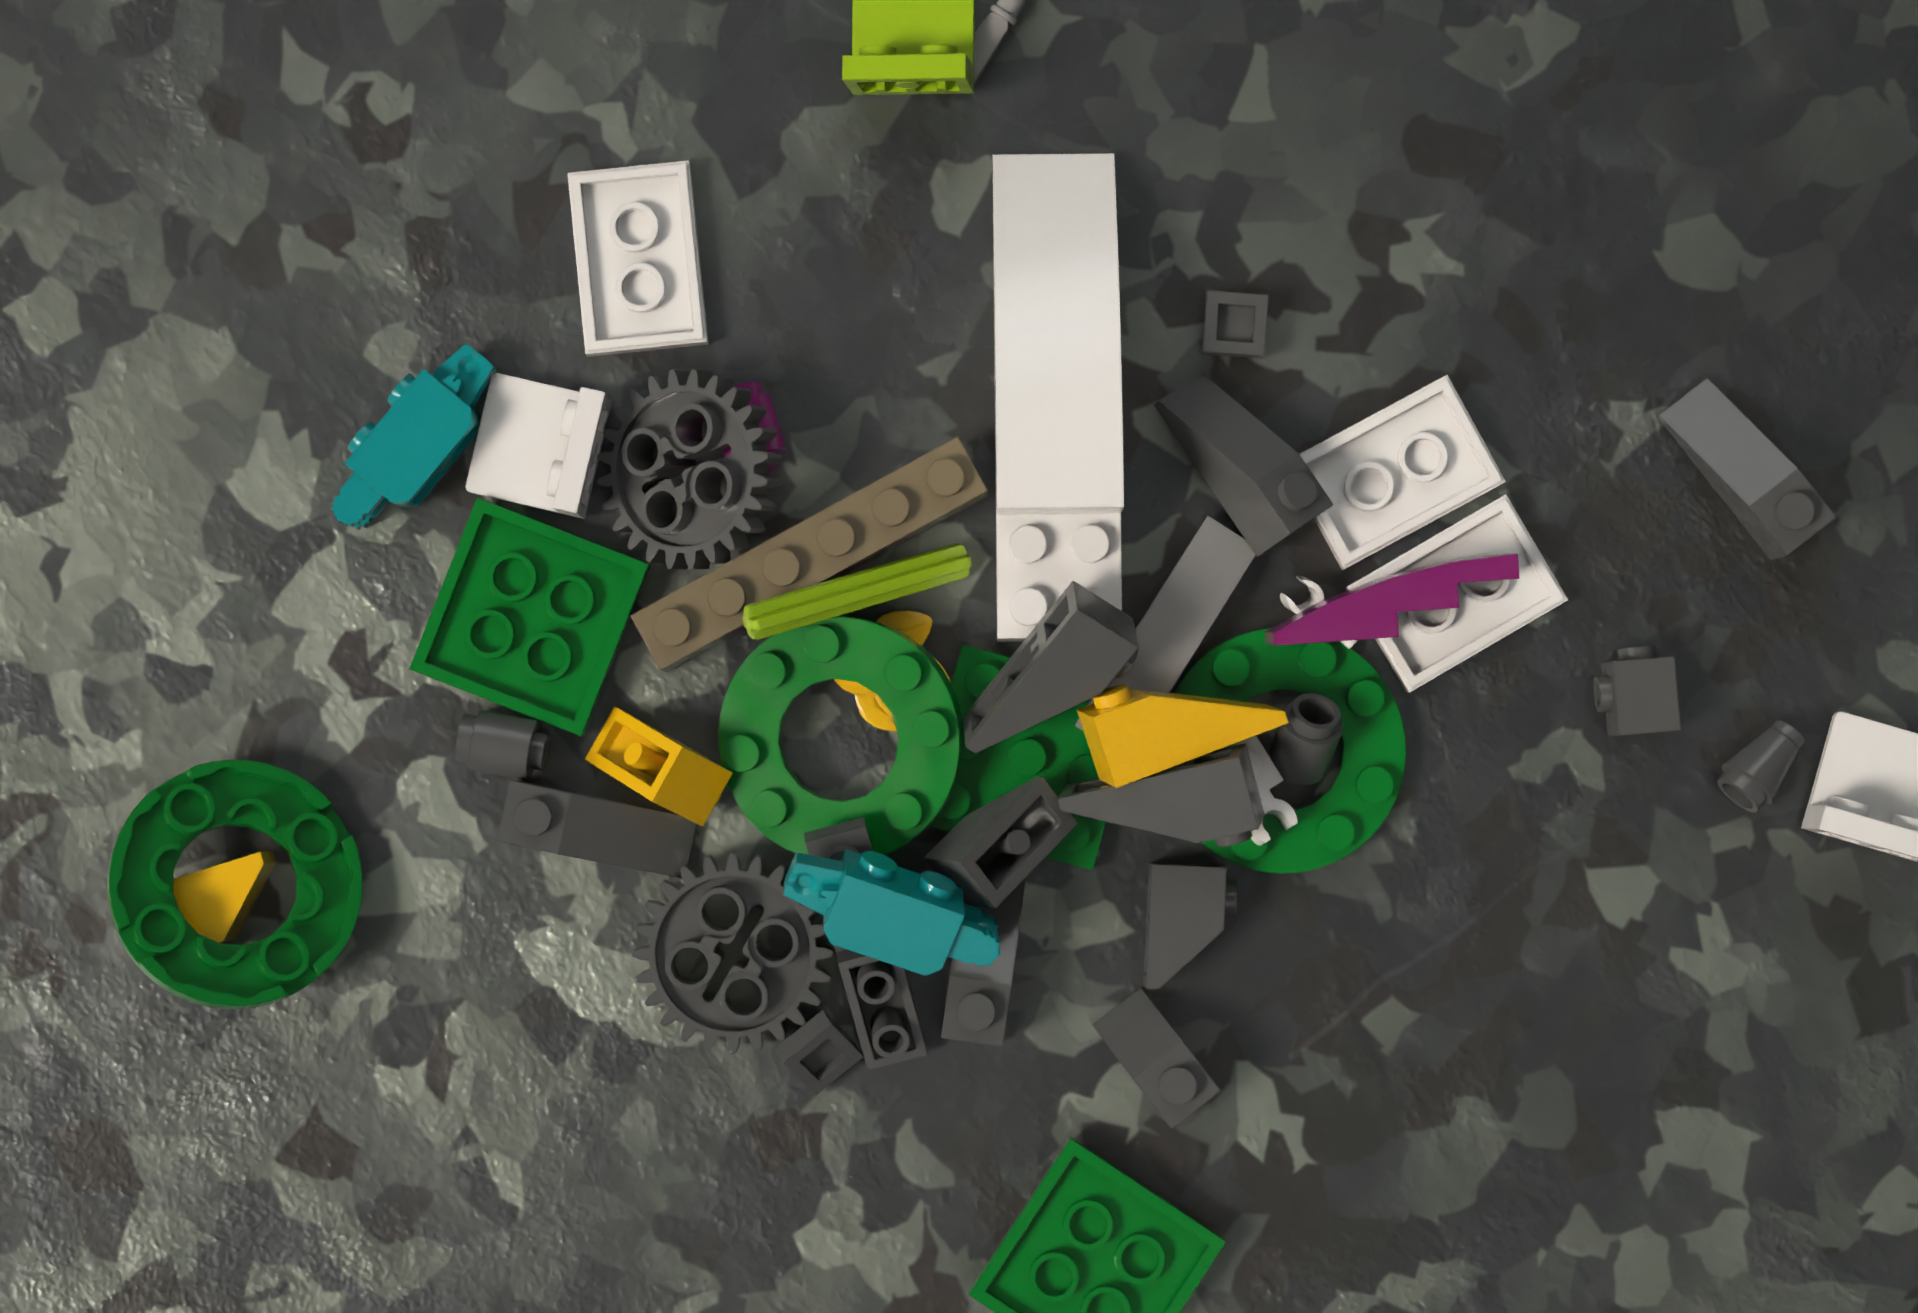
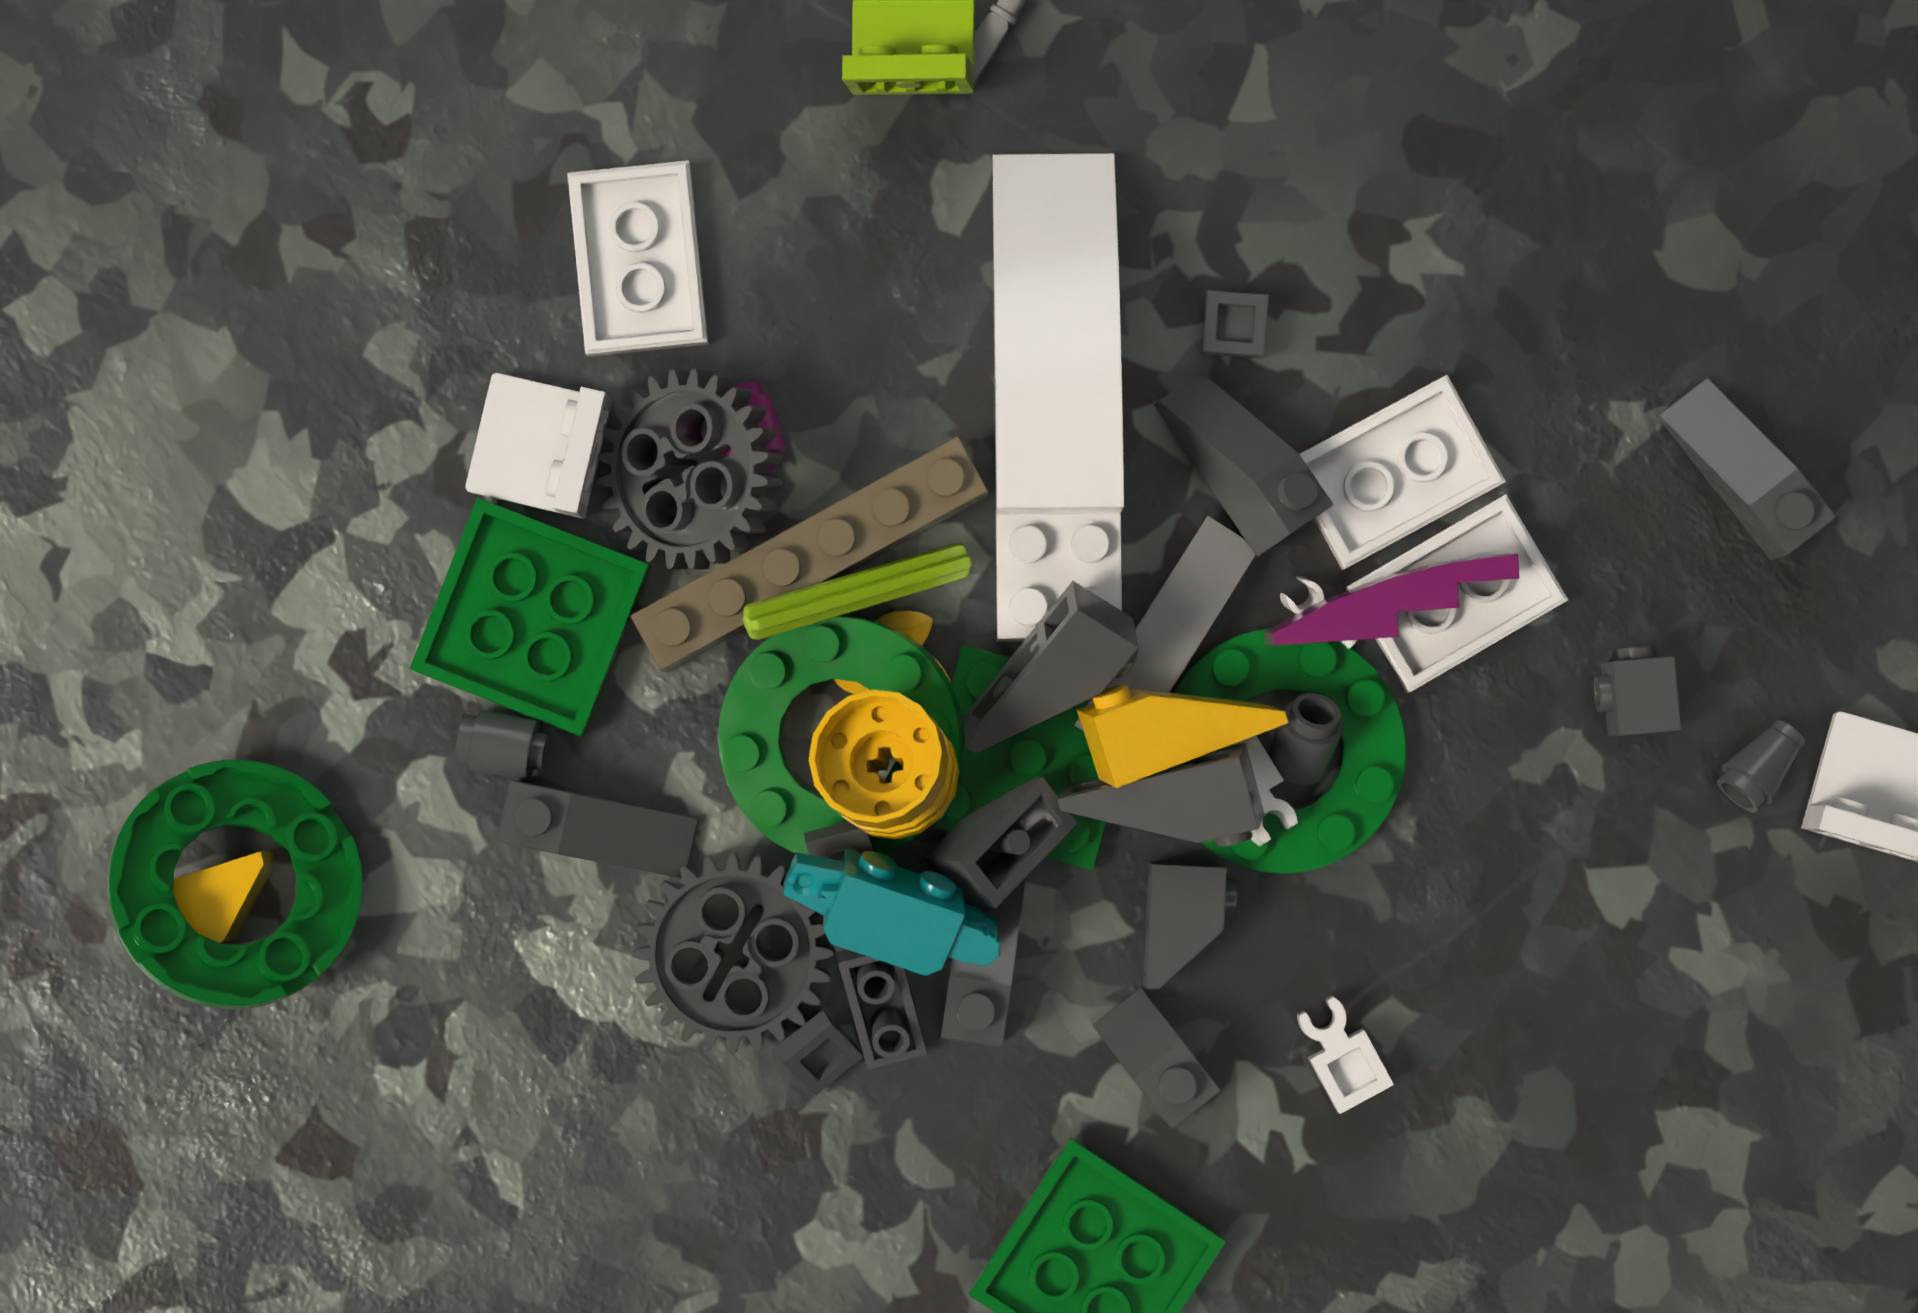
teal hinge [330,343,497,530] -> none
yellow slope [585,706,733,827] -> none
none -> yellow wheel [809,689,959,839]
none -> white plate [1297,996,1394,1114]

